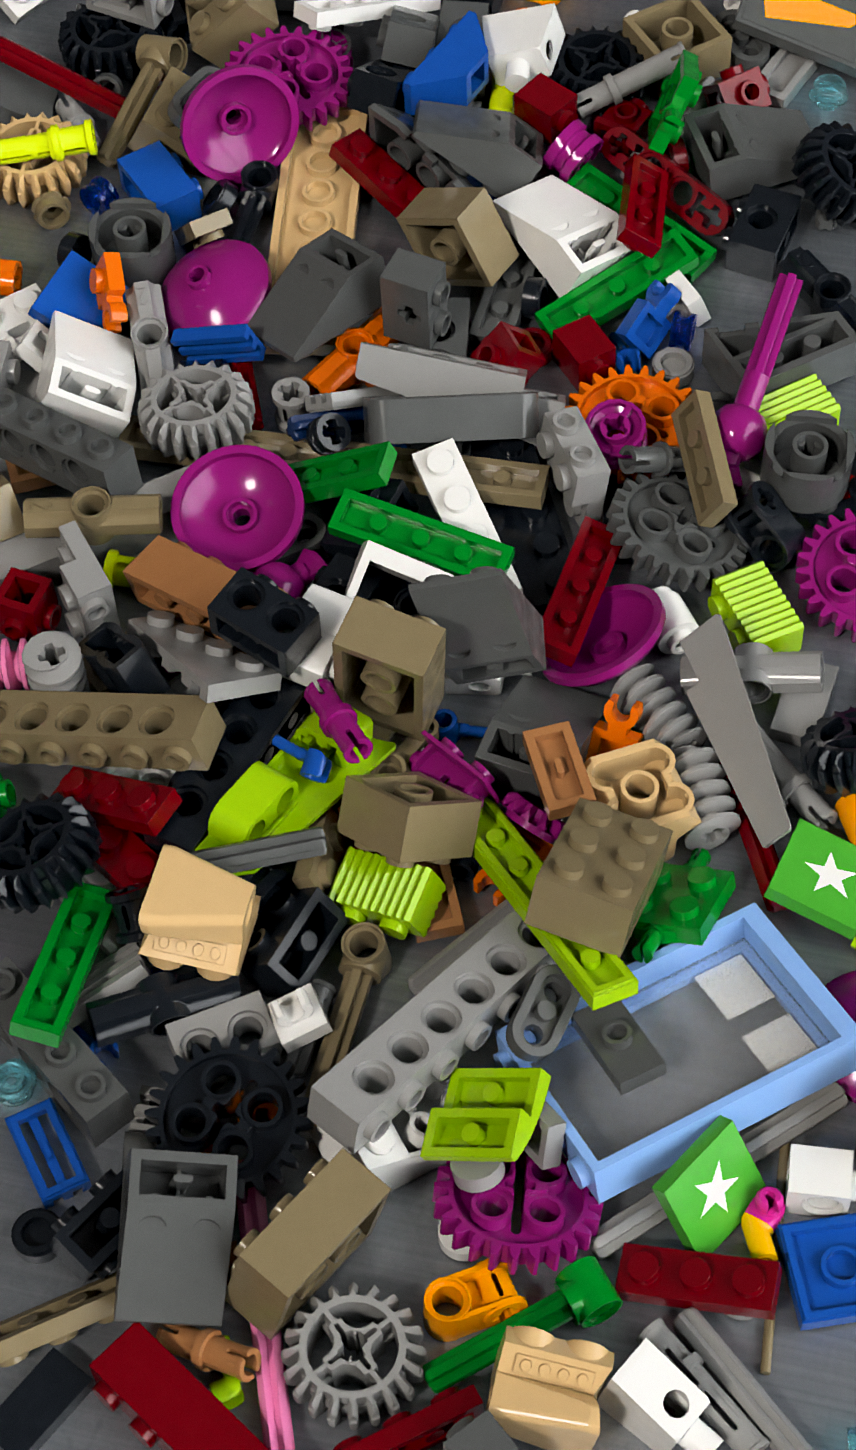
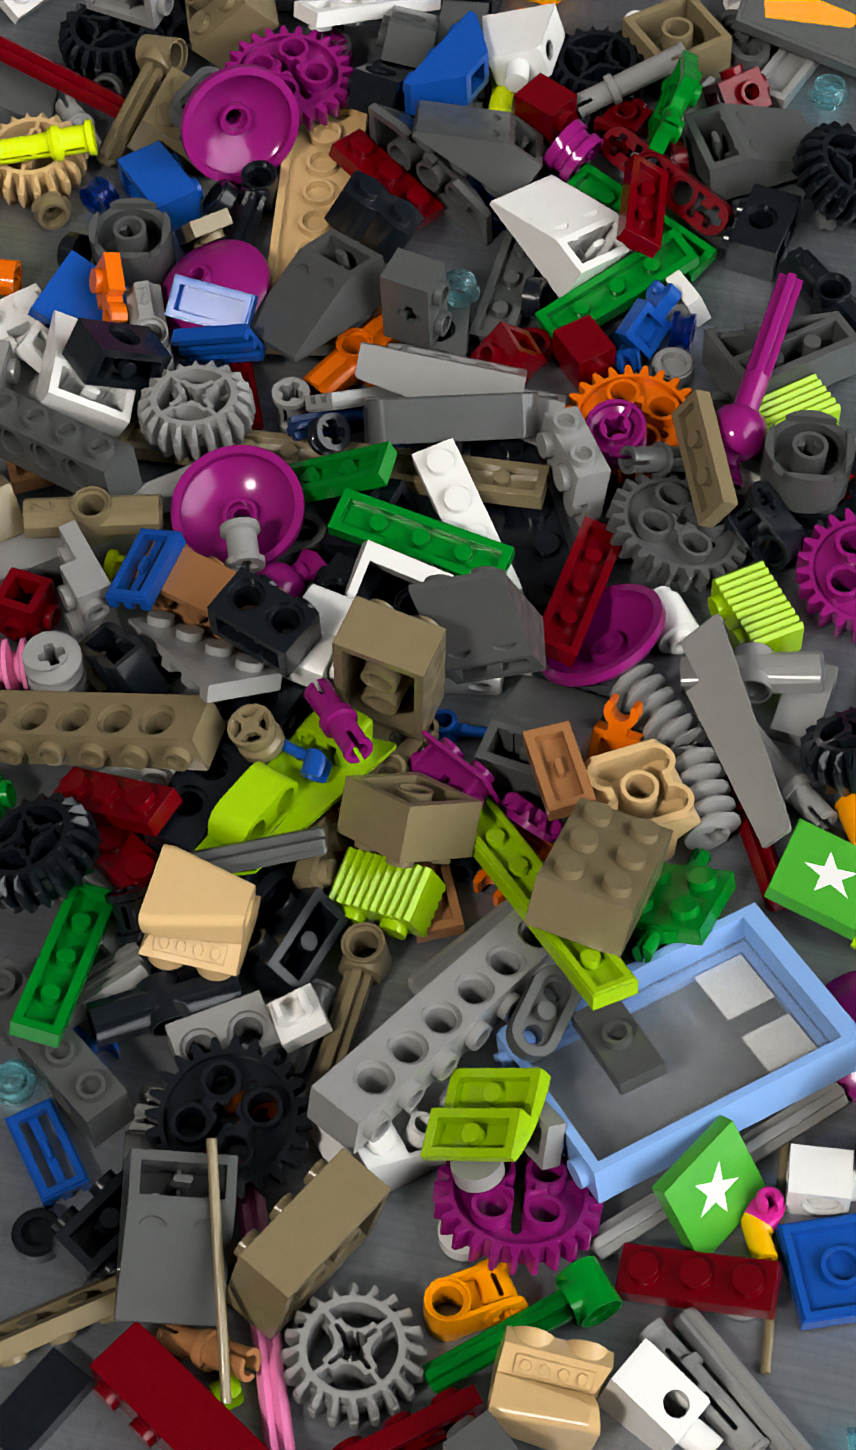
dark tan brick [396,187,519,287] -> none
none -> black brick [62,318,172,390]
none -> blue tile [105,528,186,611]
none -> tile [164,274,258,328]
none -> dark tan piece [206,1138,232,1404]
none -> light grey bush [219,517,266,574]
none -> dark tan wheel [227,703,285,763]
none -> black brick [324,170,424,264]
none -> clear light blue plate [446,268,480,309]

